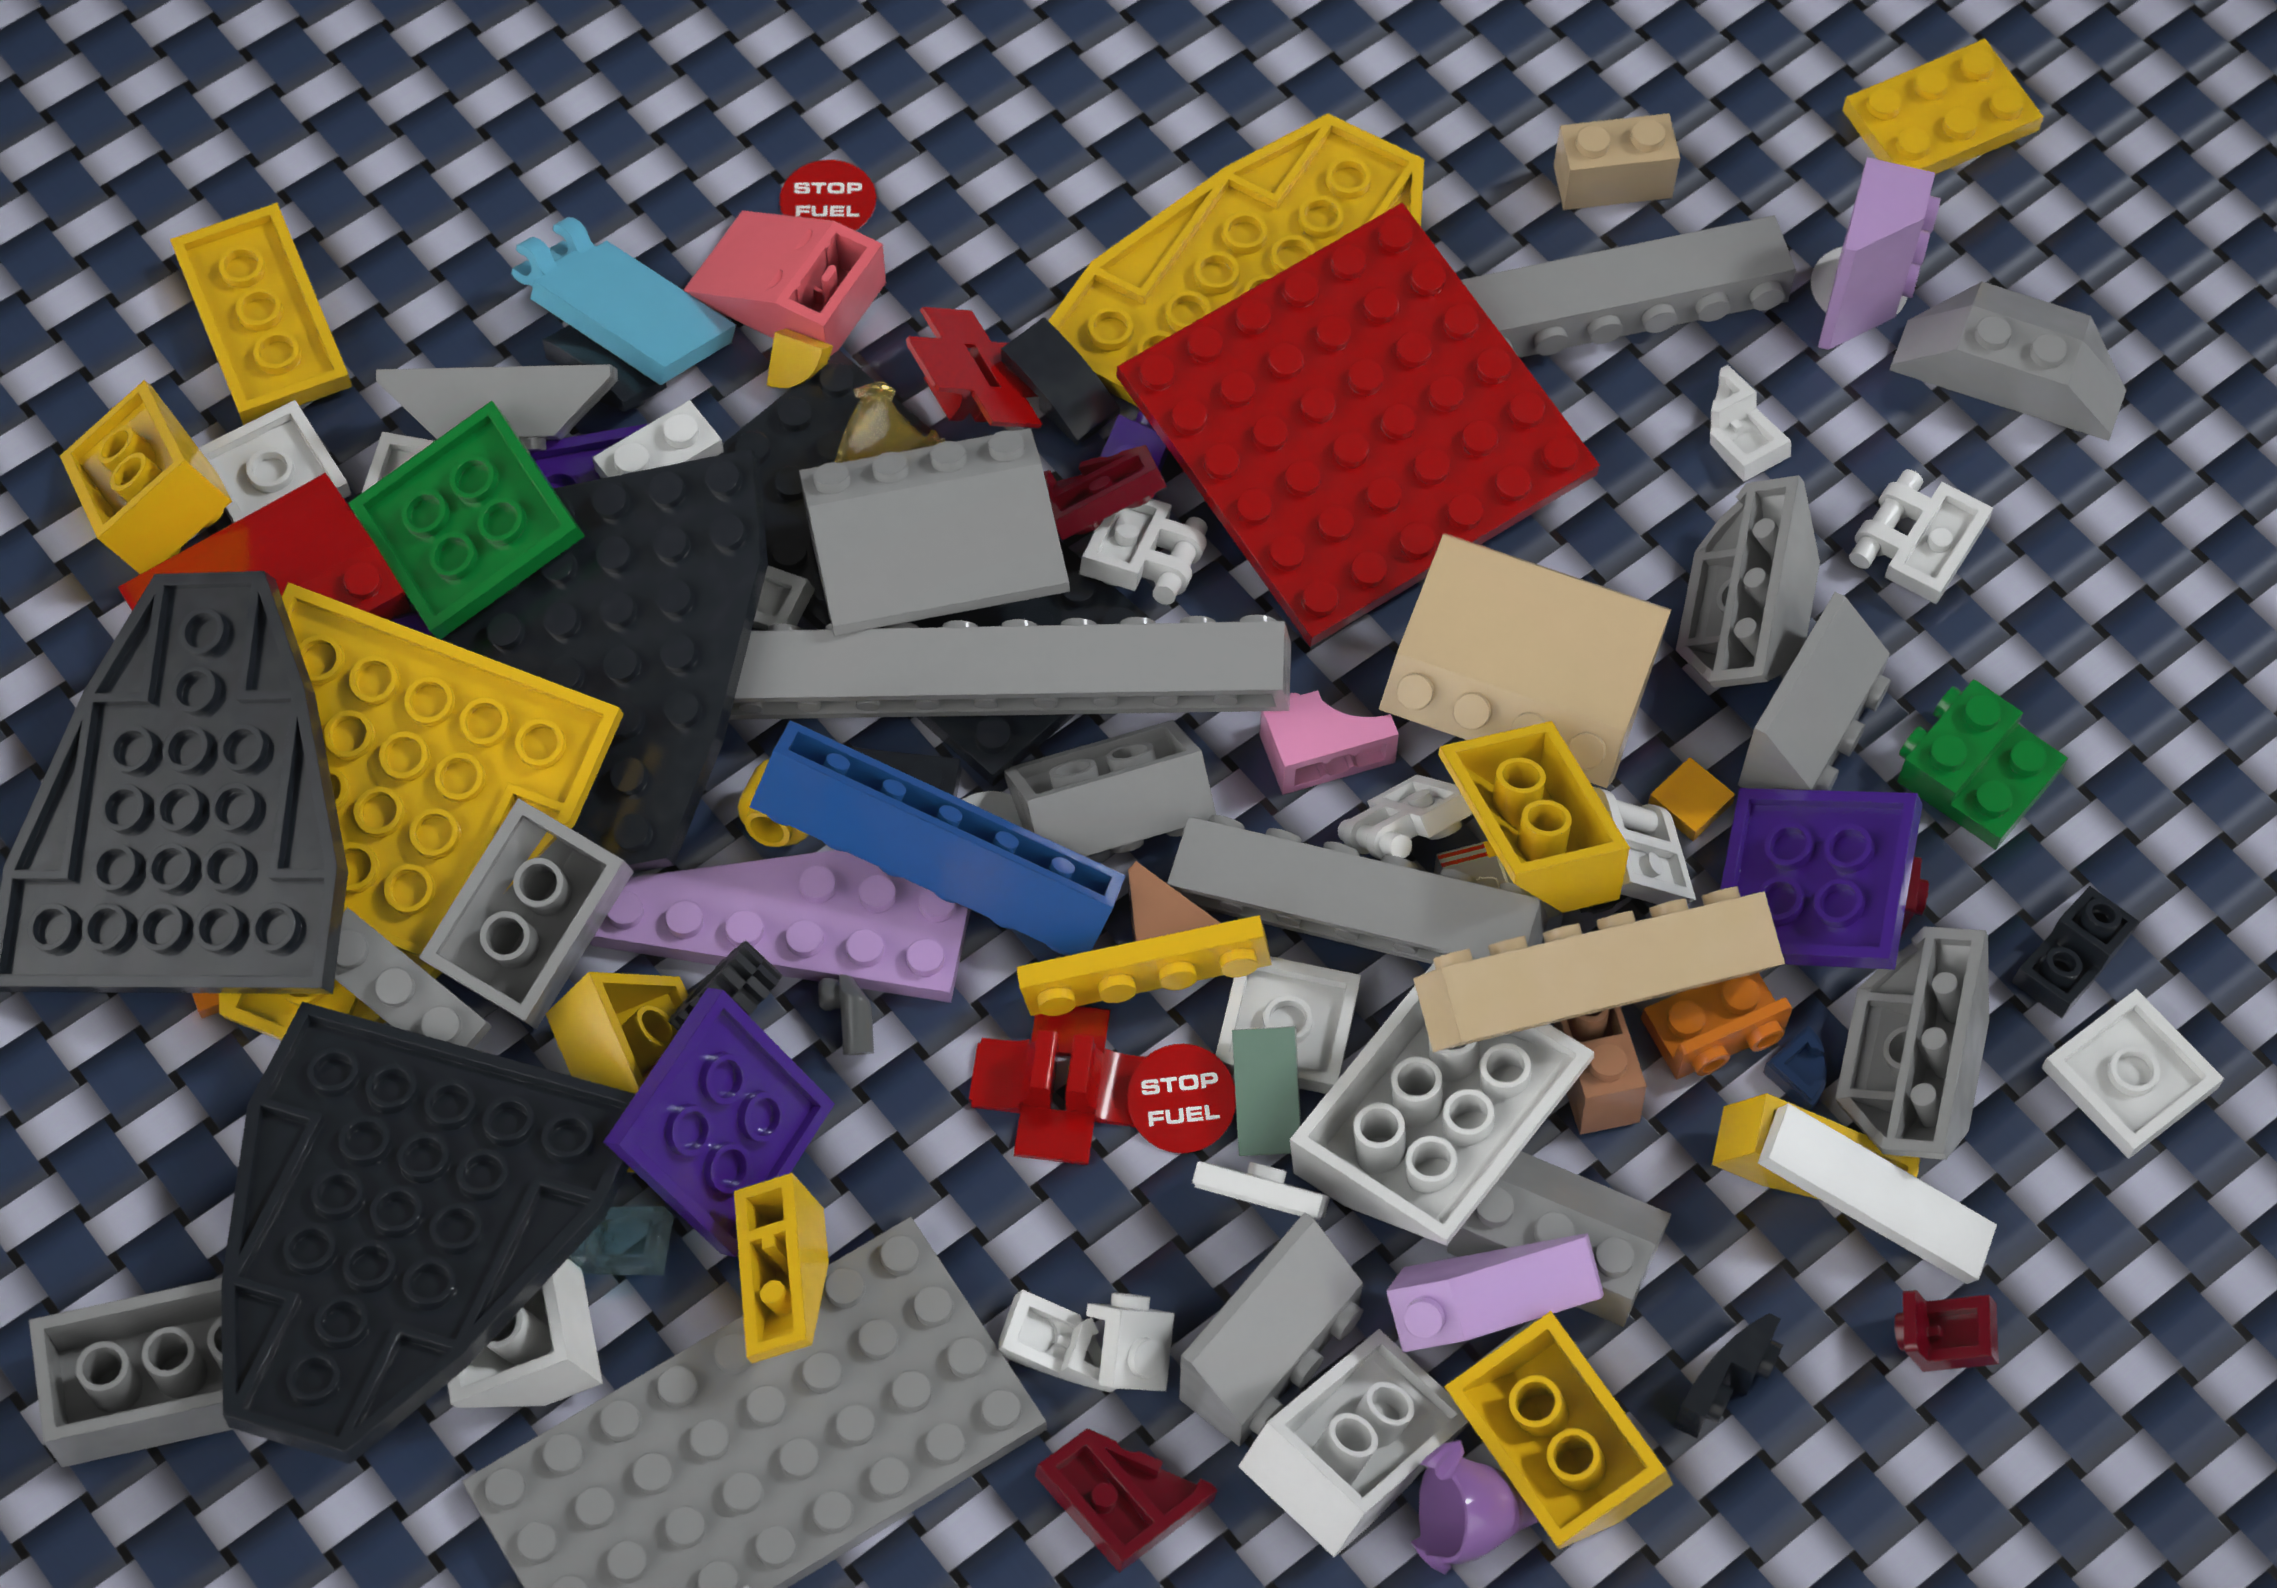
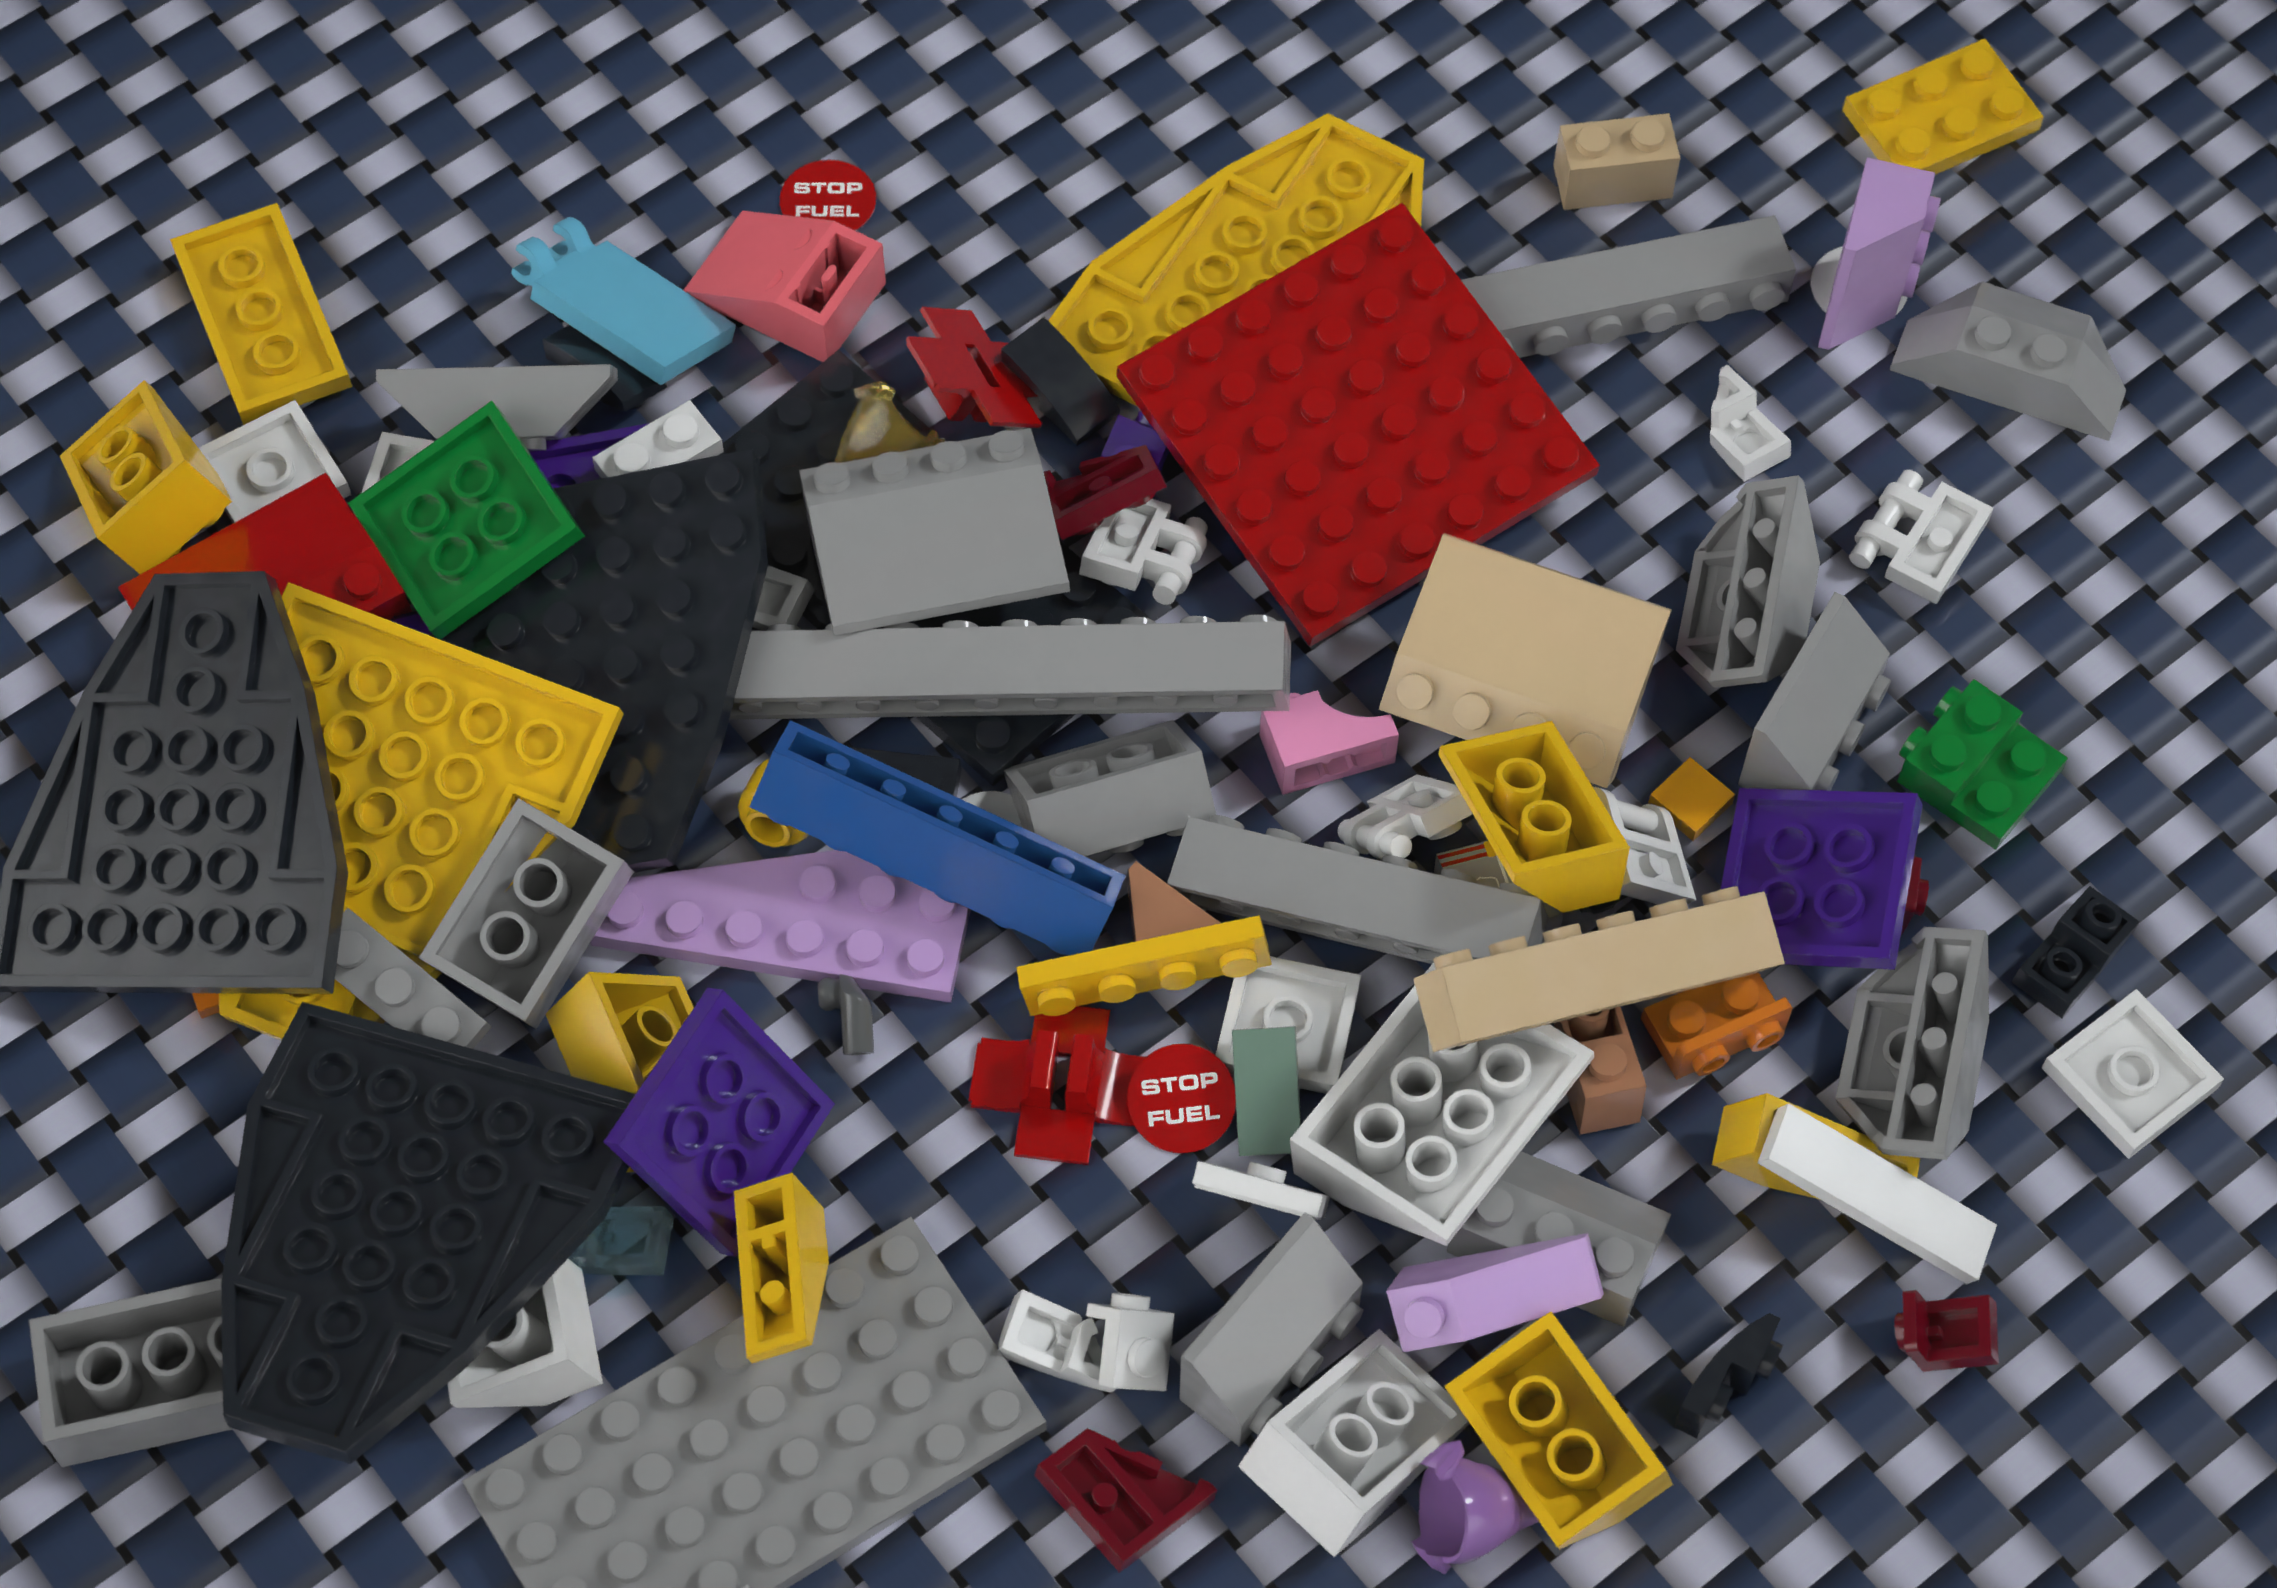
black tyre [668,941,782,1031] -> none
yellow tile [766,328,833,388] -> none
dark blue tile [1763,1026,1827,1112] -> none

